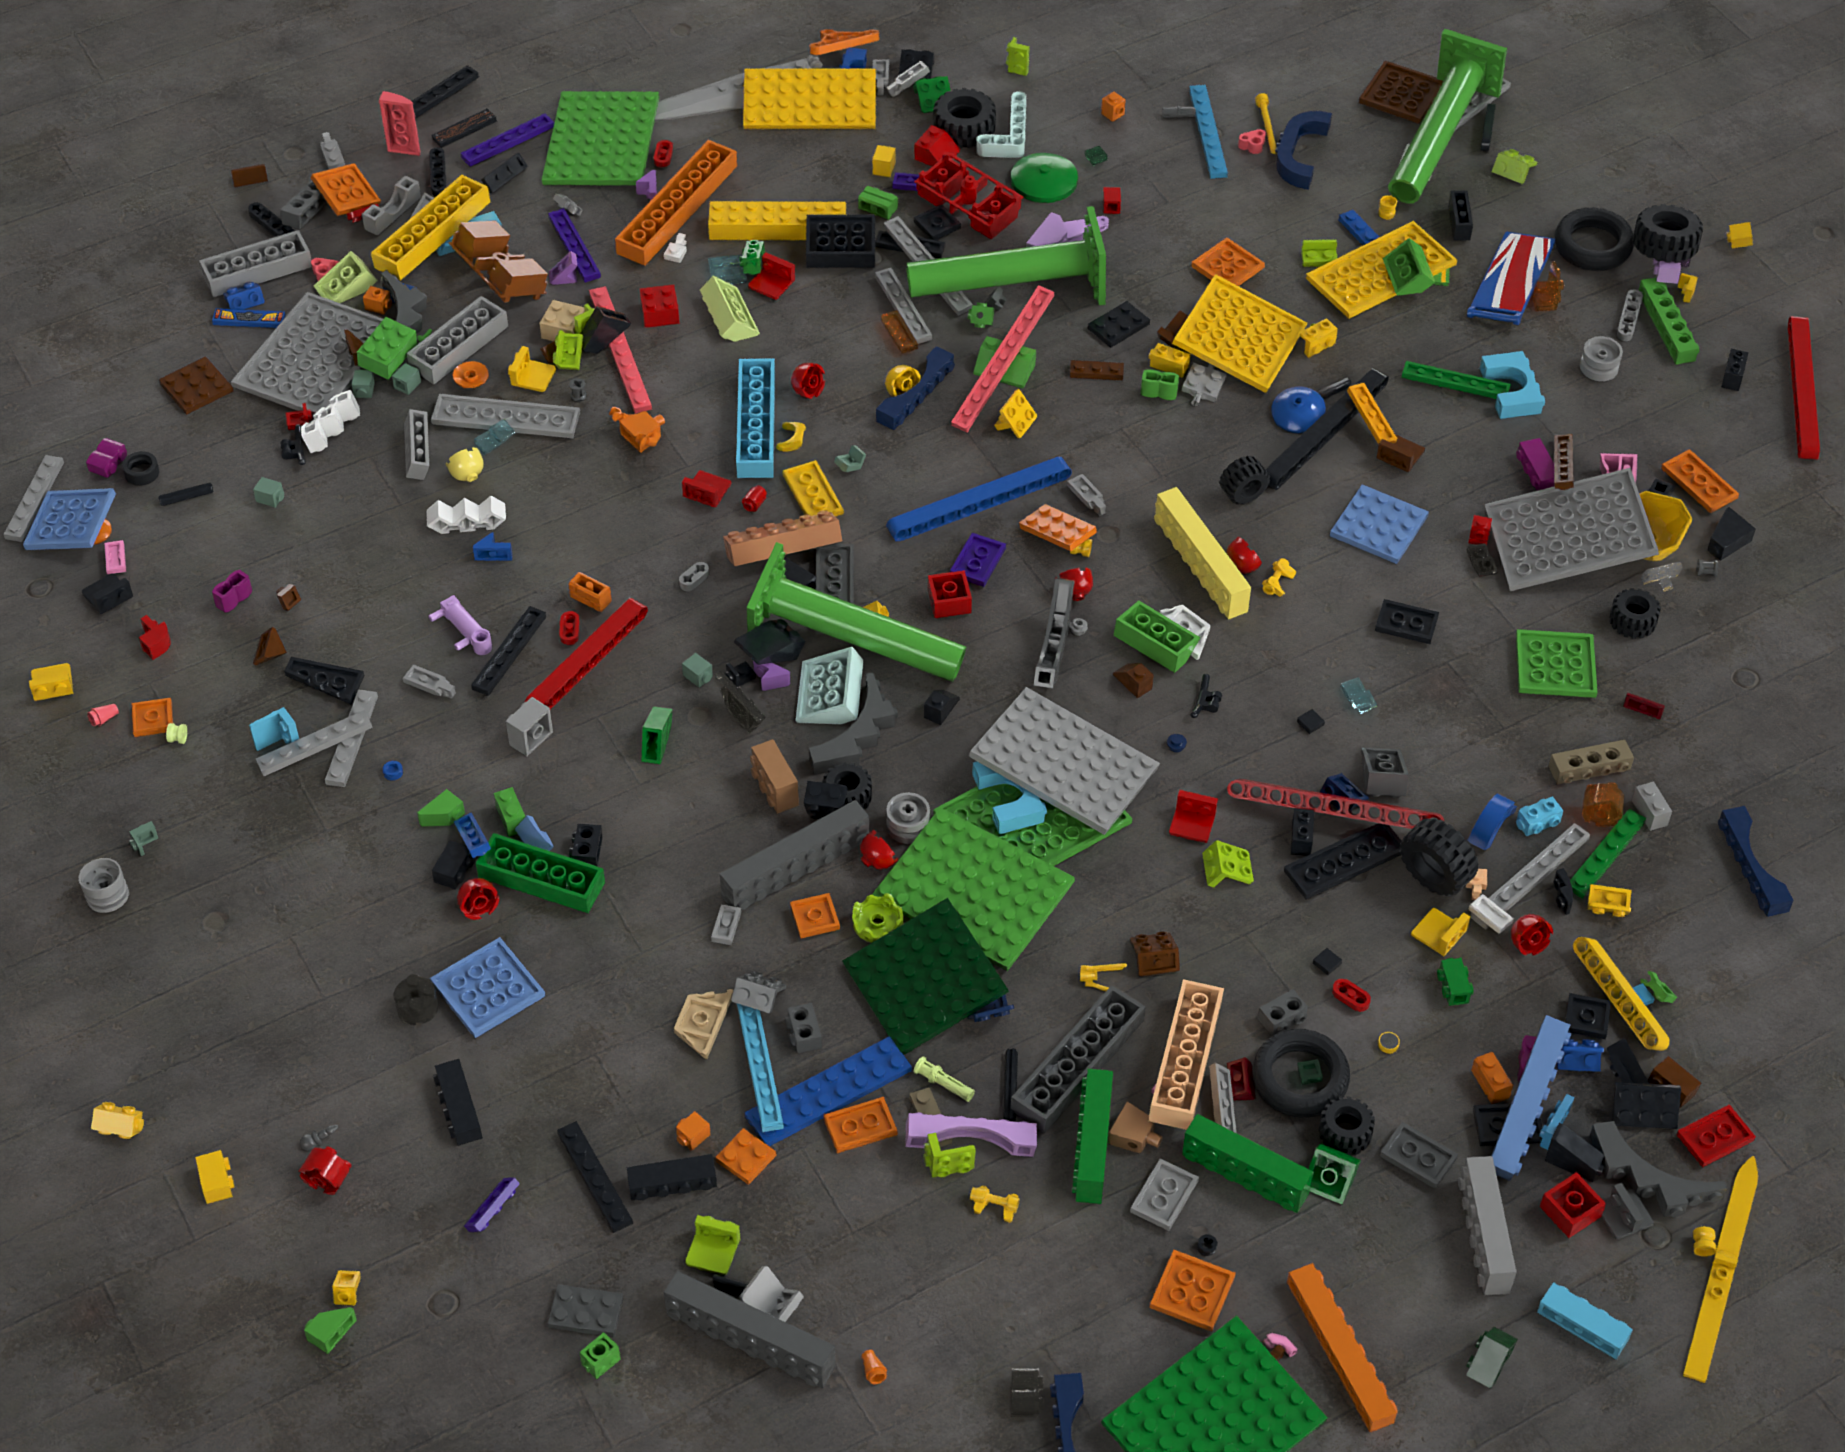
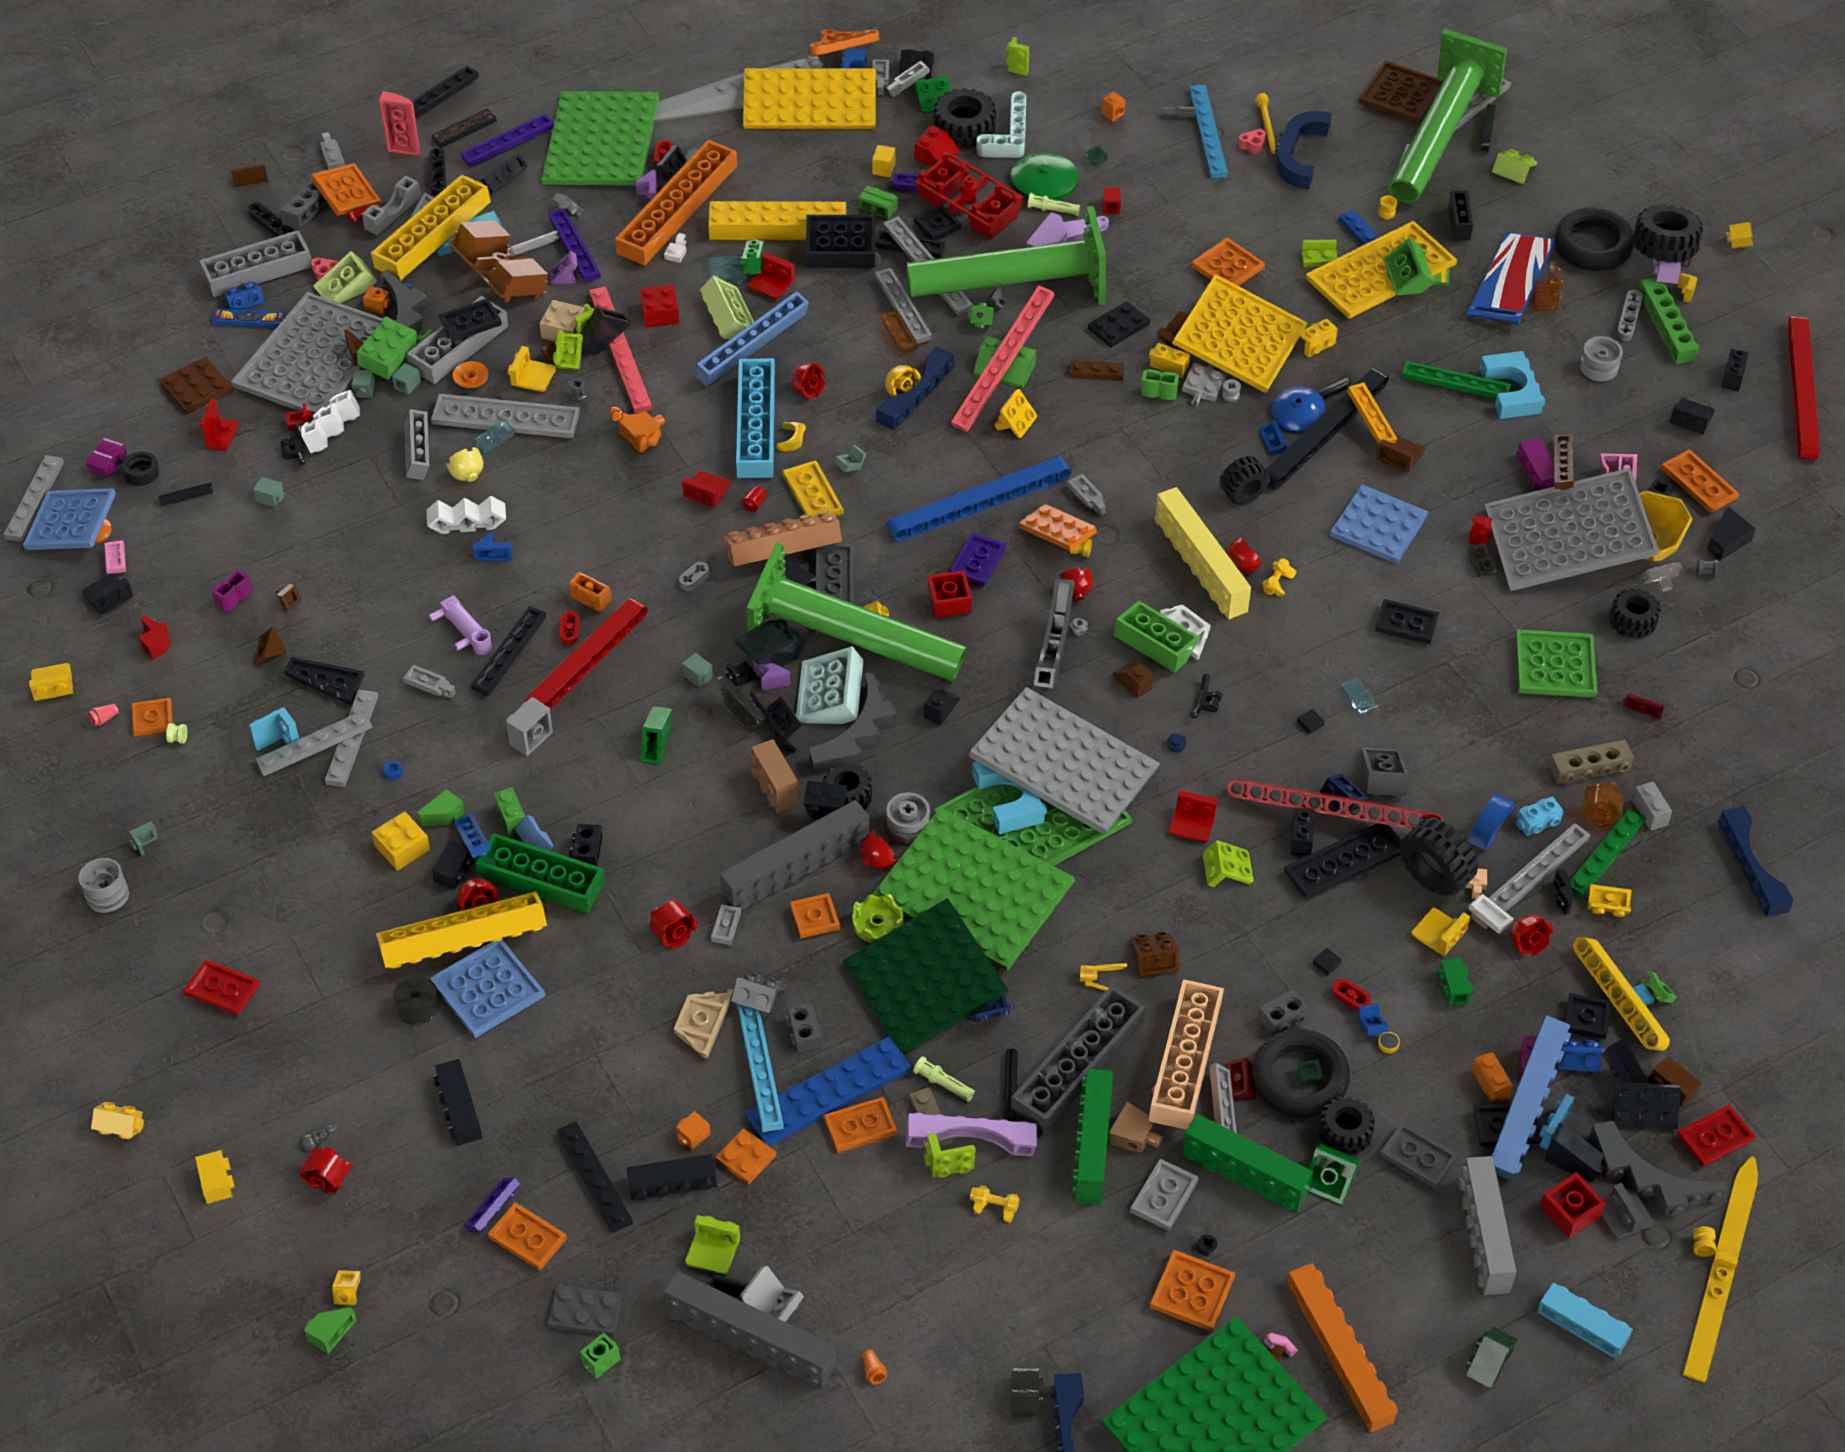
none -> red plate [183,959,260,1016]
none -> red bracket [200,399,239,451]
none -> yellow brick [372,812,430,871]
none -> yellow brick [376,892,547,969]
none -> black plate [439,298,502,342]
none -> orange plate [488,1202,567,1271]
none -> light grey axle [508,231,560,257]
none -> red brick [649,899,697,948]
none -> black bracket [657,145,700,192]
none -> medium blue brick [695,291,809,387]
none -> black bracket [749,692,803,752]
none -> yellowish green pin [1027,193,1080,216]
none -> light grey wheel [1222,379,1241,402]
none -> blue slope [1259,420,1289,456]
none -> blue bracket [1358,1003,1388,1036]
none -> black bracket [1669,398,1715,434]

